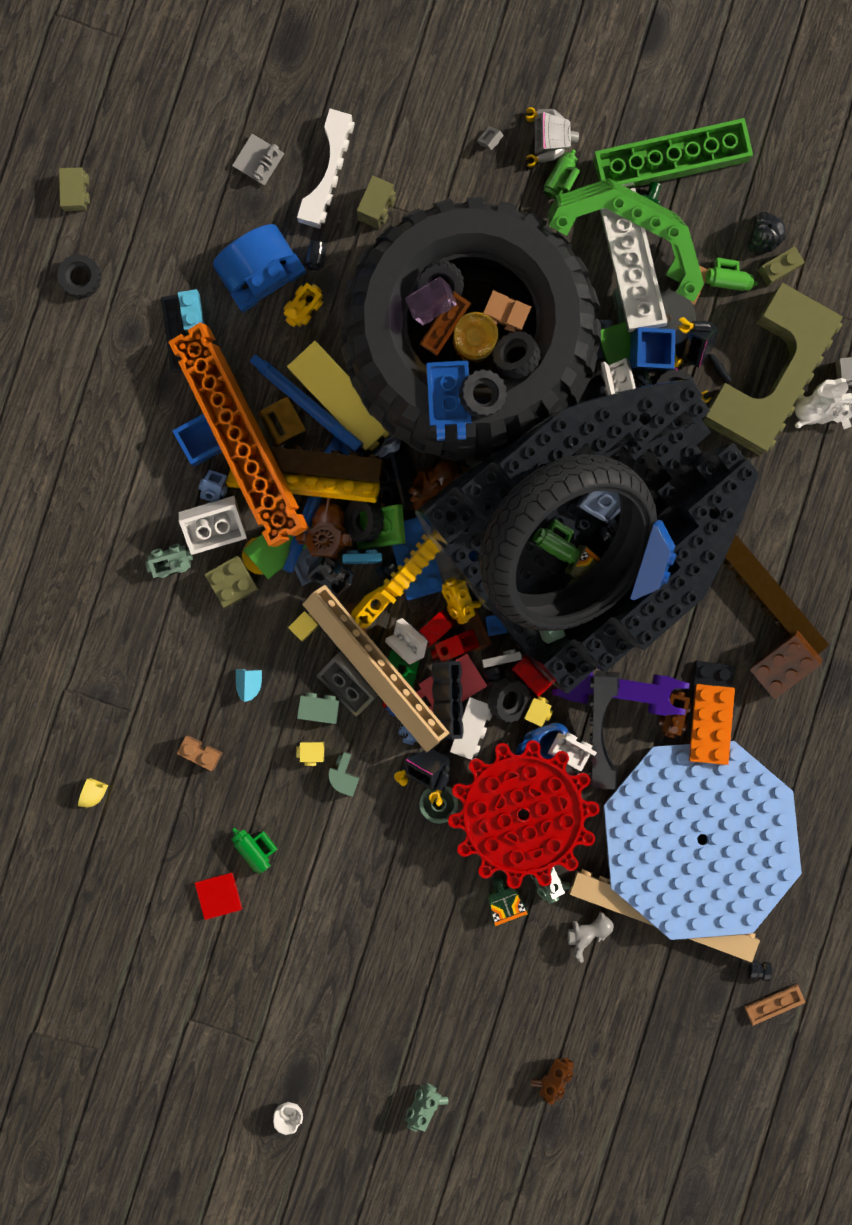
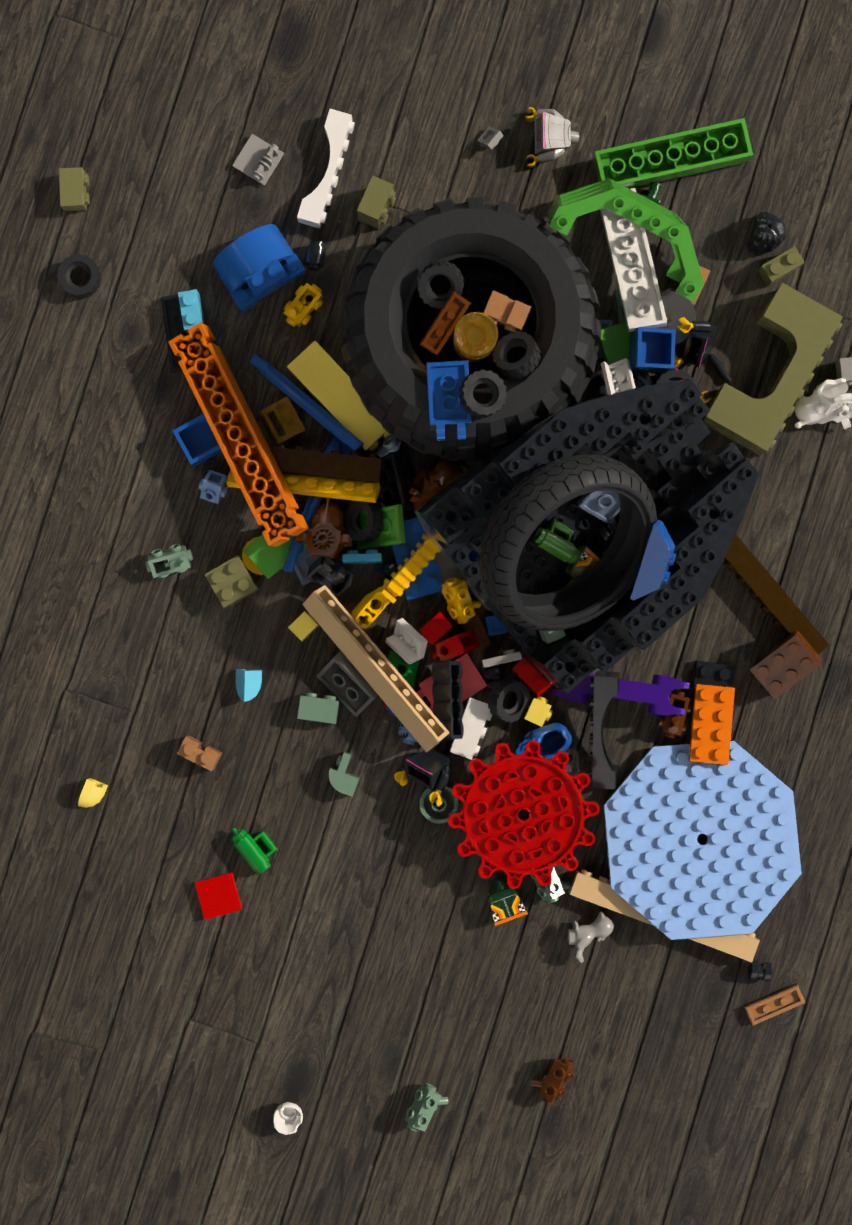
white brick [179,496,247,555] -> none
light yellow brick [296,742,324,766] -> none
clear purple brick [405,277,457,325] -> none
bright green piece [543,149,580,199] -> none
white bracket [548,732,597,771] -> none
bright green piece [706,257,758,291] -> none

